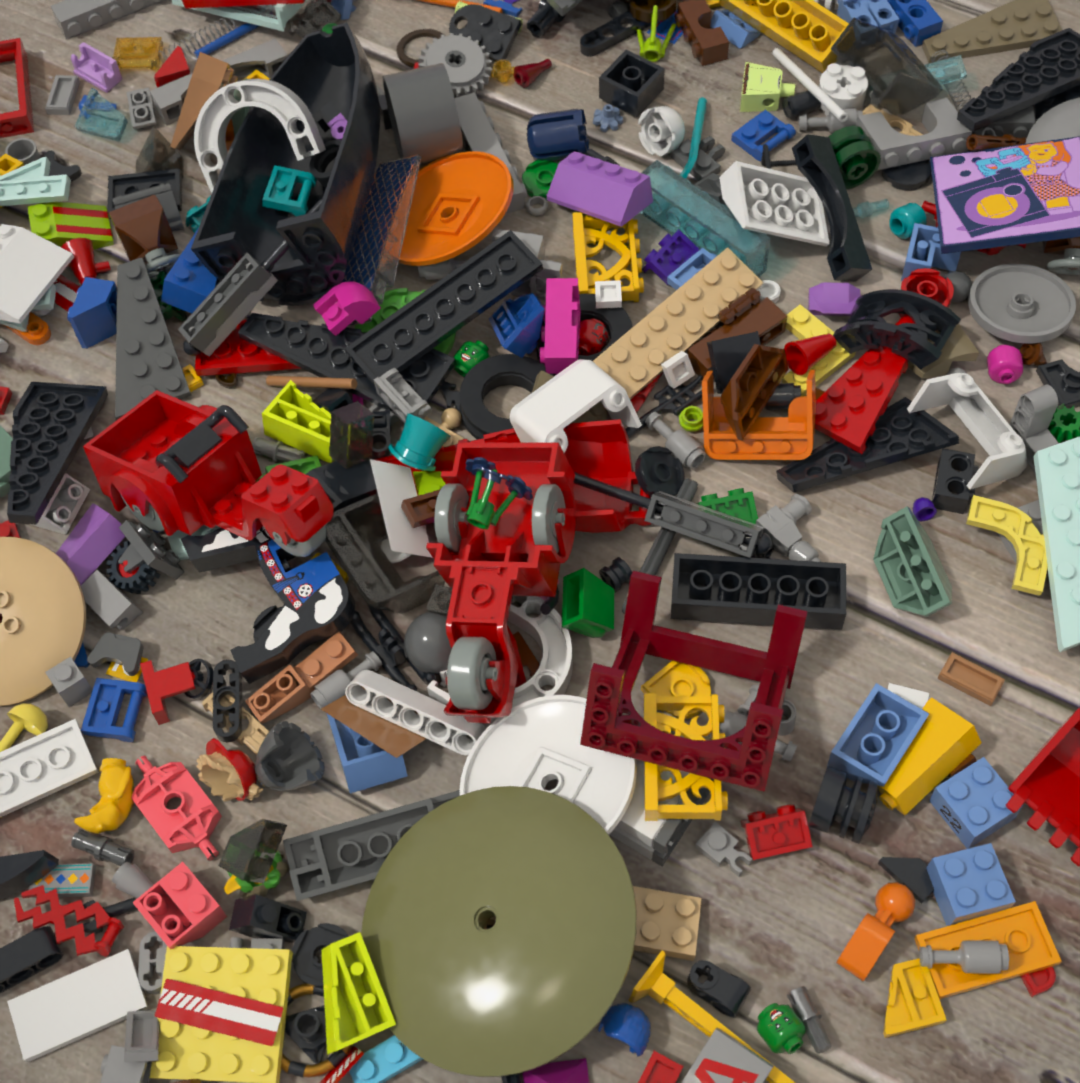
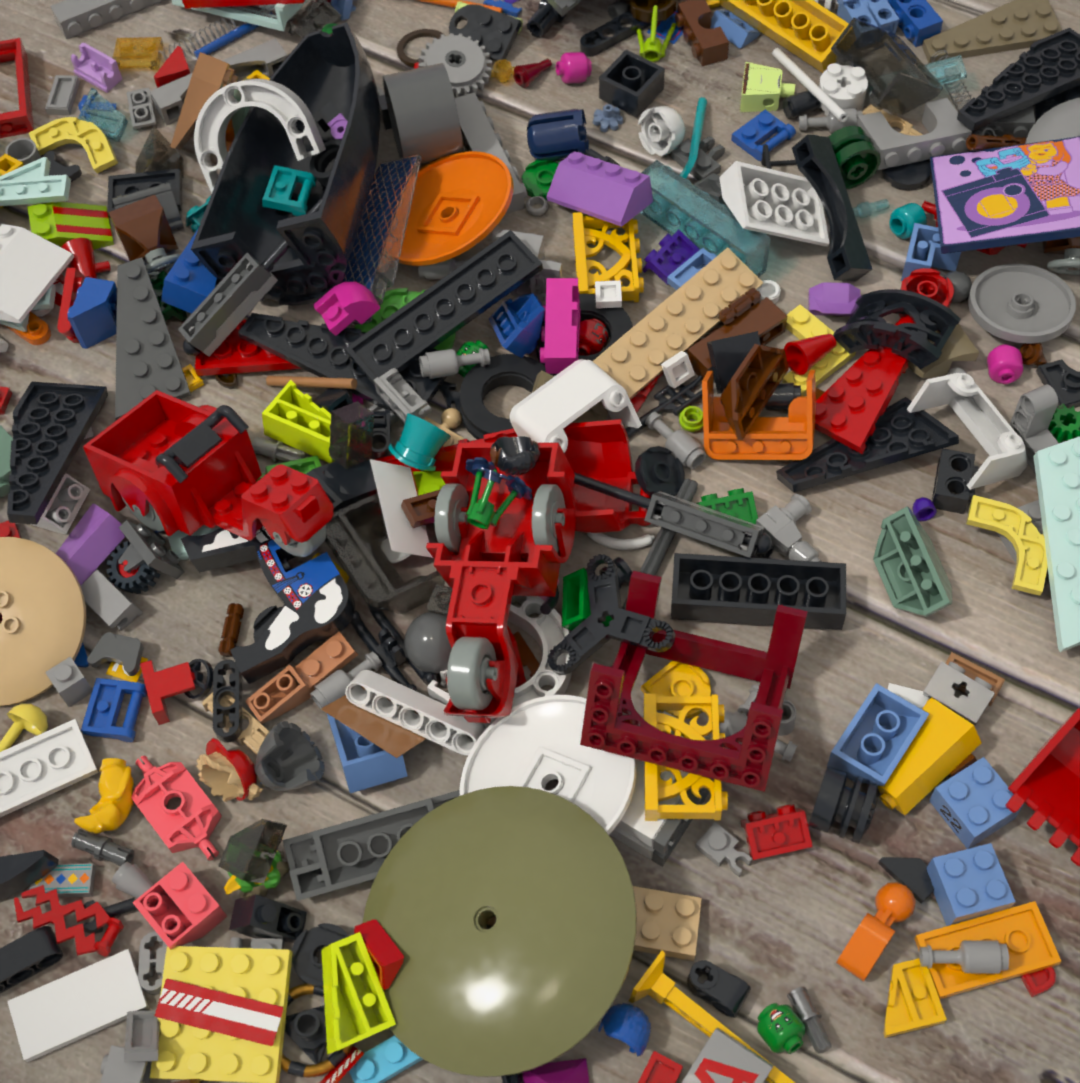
none -> light yellow plate [29,117,118,174]
none -> red plate [57,268,85,343]
none -> reddish brown axle [218,603,244,657]
none -> red slope [354,919,404,990]
none -> light grey piece [419,348,490,379]
none -> black hair [490,436,541,476]
none -> black piece [547,554,675,675]
none -> dark pink head [556,52,592,84]
none -> white piece [587,532,655,550]
none -> light grey brick [923,661,995,726]

